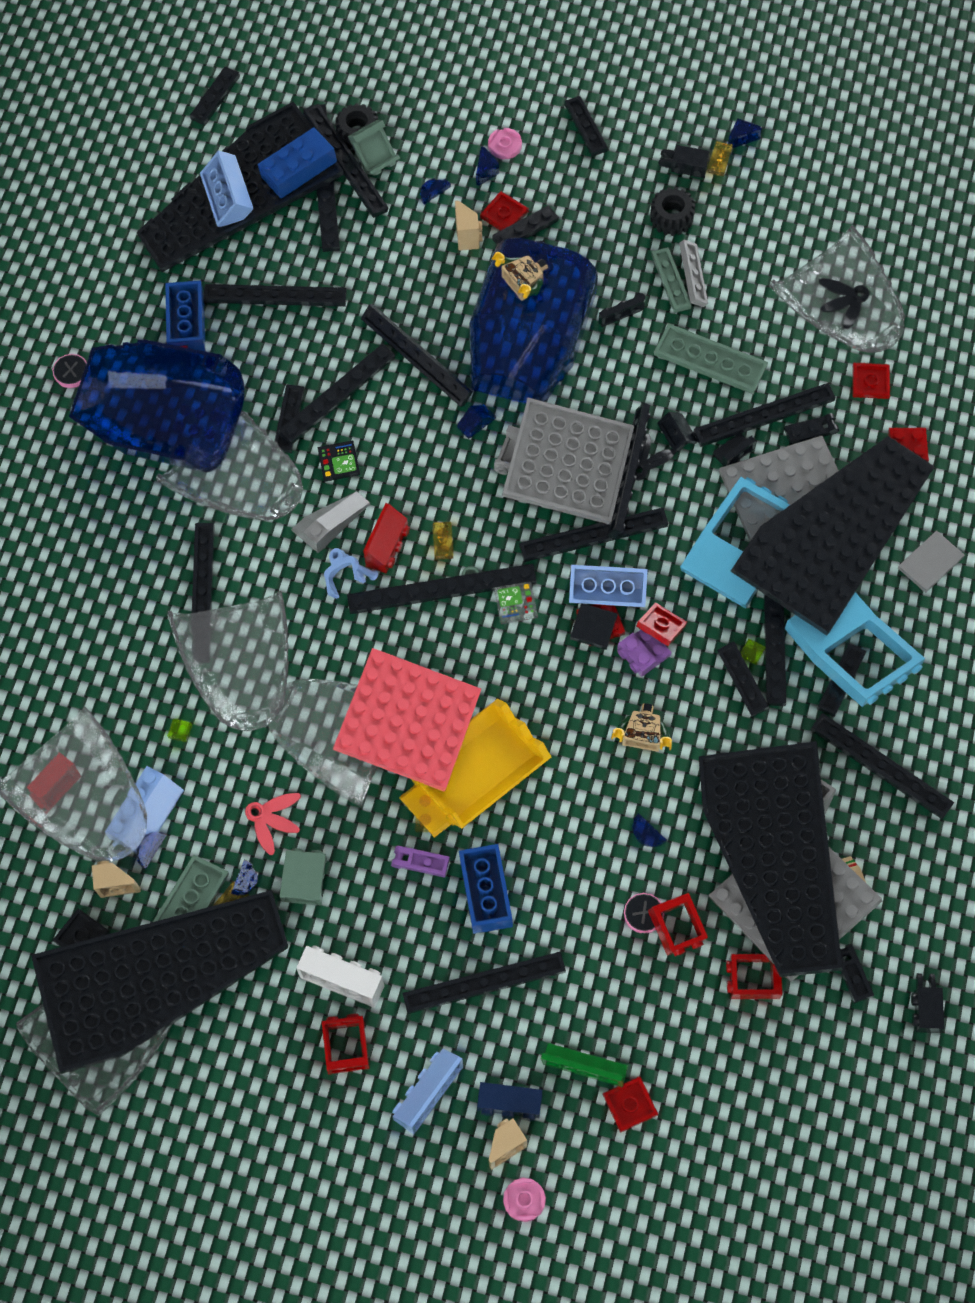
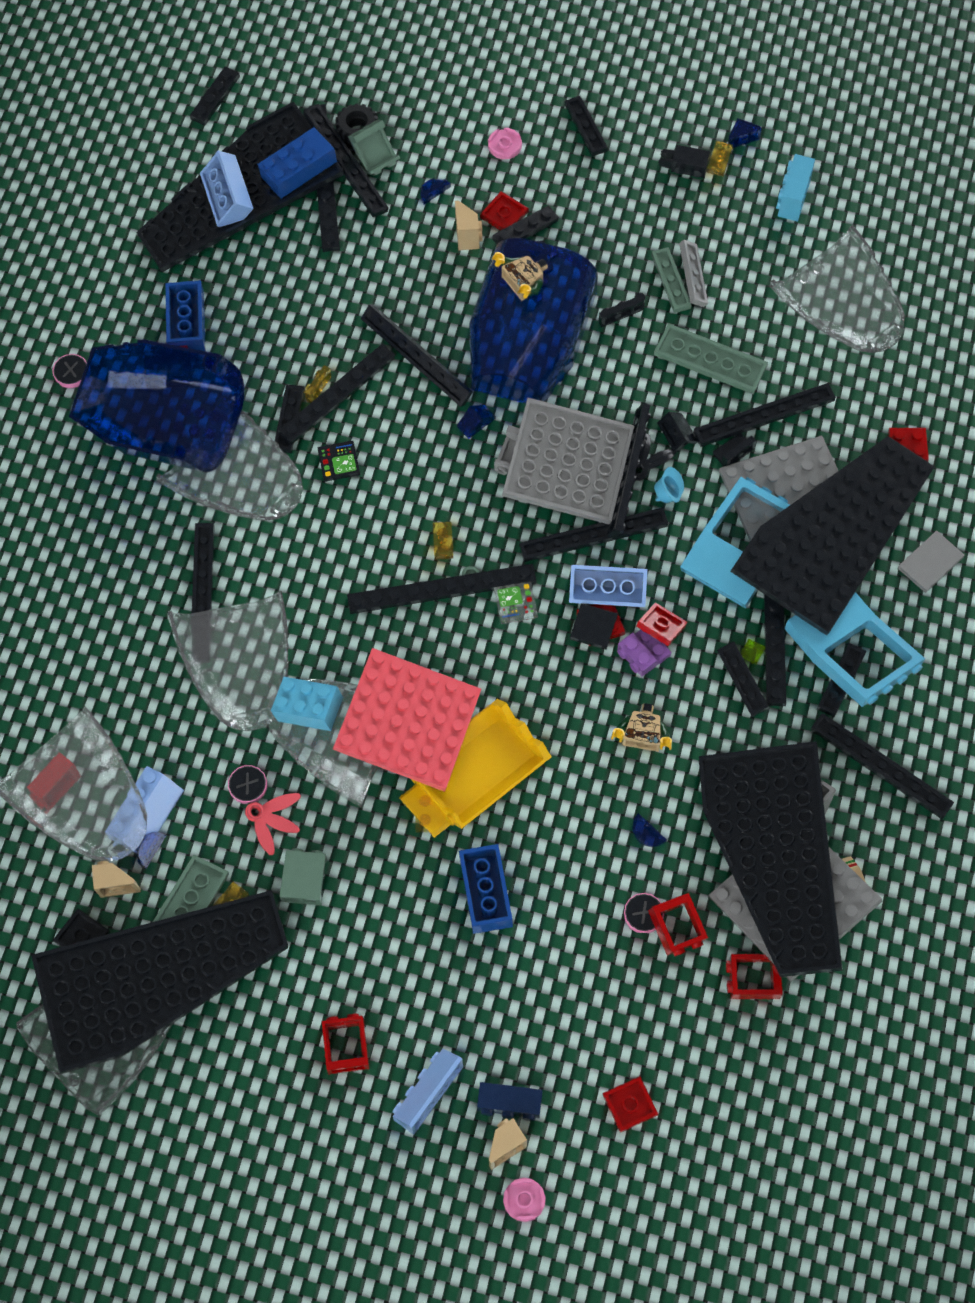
clear neon green tile [167,718,192,742] -> none
black plate [203,284,347,307] -> none
clear blue tile [231,859,258,895] -> none
light grey wedge [291,491,370,553] -> none
white brick [296,946,384,1008] -> none
light blue piece [324,548,378,599] -> none
red slope [363,503,410,574] -> none
medium lavender plate [391,846,450,878] -> none
black plate [402,951,566,1014] -> none
clear blue slope [476,147,499,186] -> none
green fence [541,1043,628,1087] -> none
black tyre [650,187,695,236] -> none
black plate [784,413,839,445] -> none
black plant [819,278,869,329] -> none
black plate [840,944,874,1004] -> none
red tile [852,363,890,399] -> none
black hinge [911,973,945,1033] -> none
none -> black tile [228,765,267,804]
none -> medium azure brick [271,677,343,731]
none -> clear yellow plate [304,365,331,403]
none -> medium azure piece [654,467,684,503]
none -> medium azure brick [776,154,815,222]

